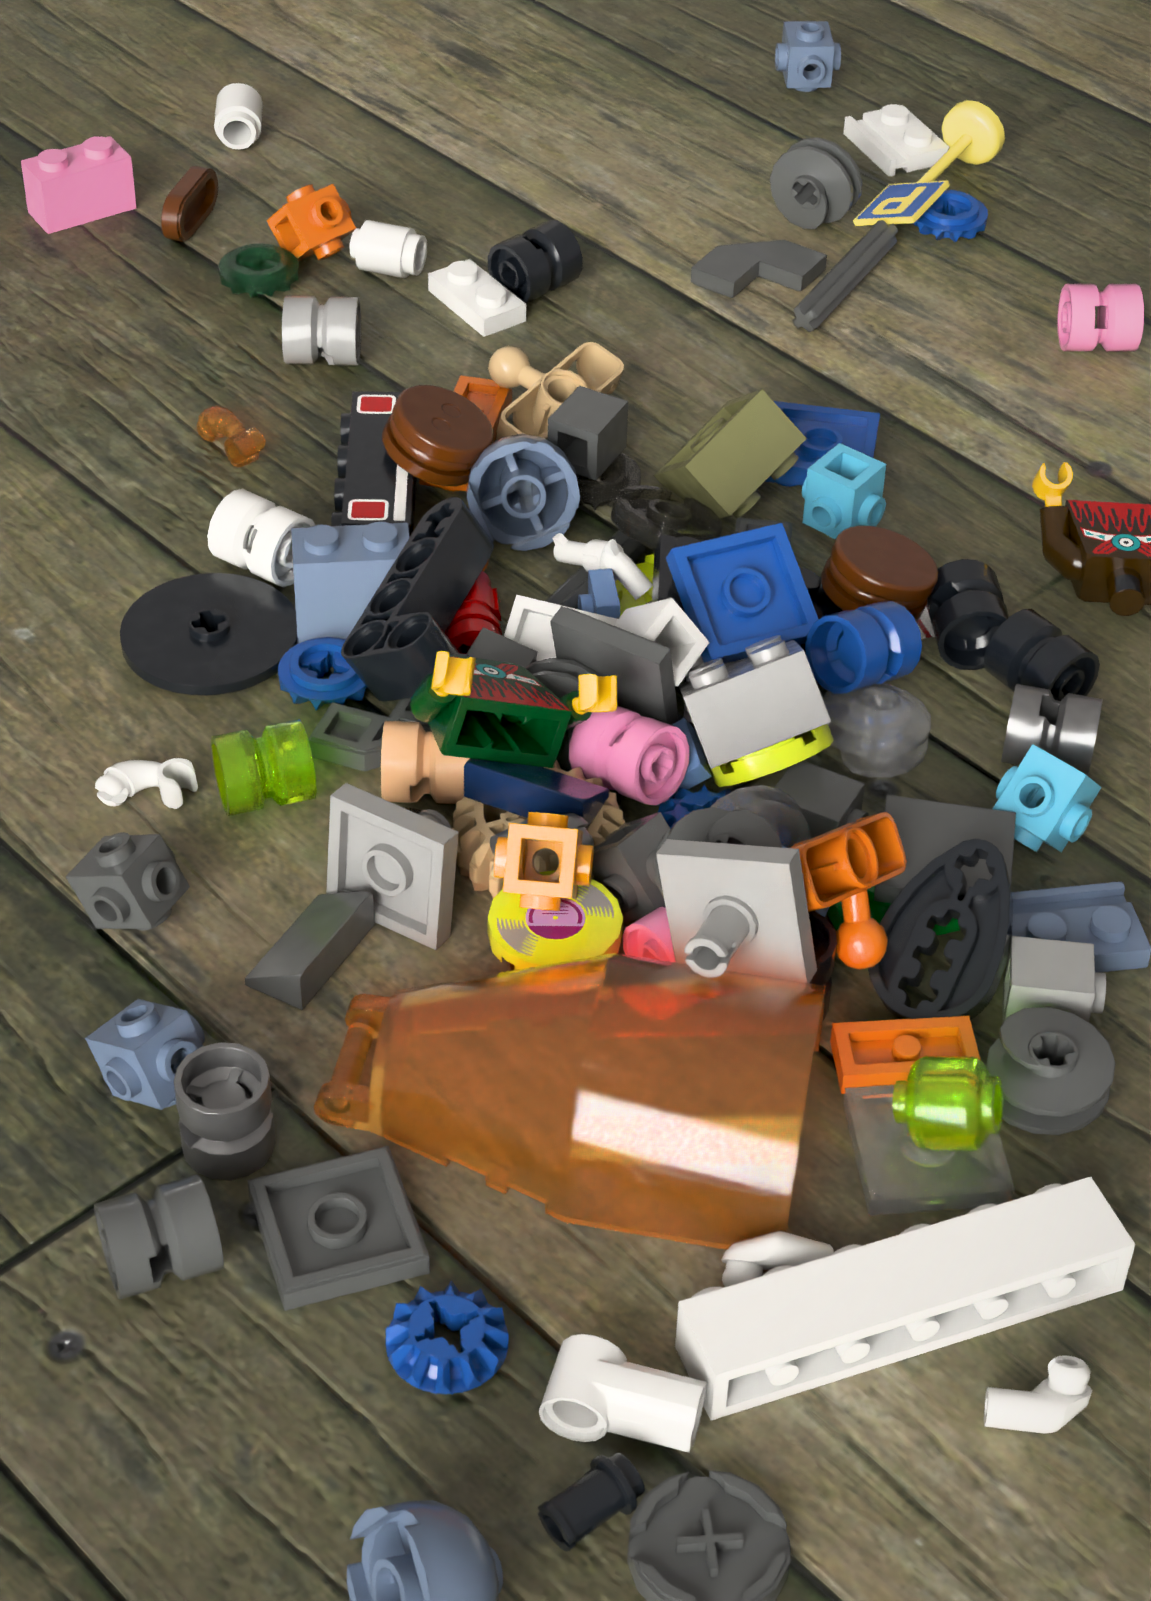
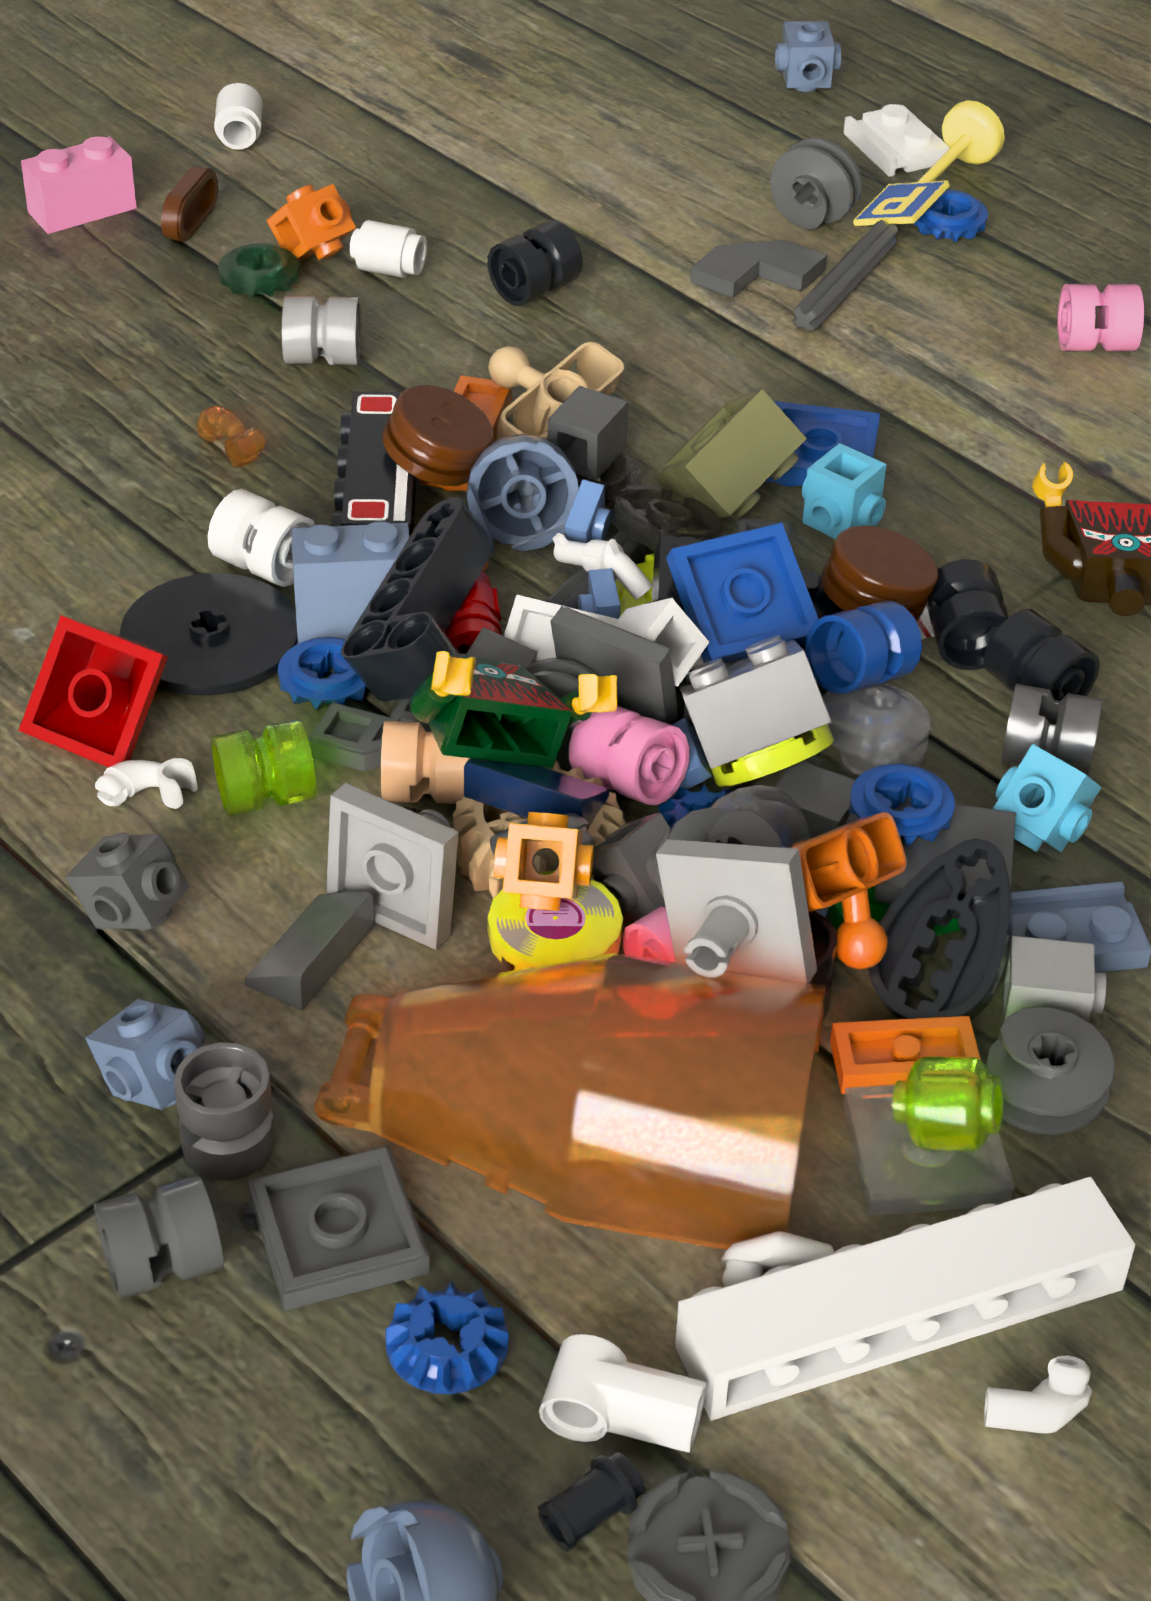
white plate [428,259,526,337] -> none
none -> red slope [18,615,168,767]
none -> medium blue plate [564,479,612,543]
none -> blue gear [849,764,955,847]

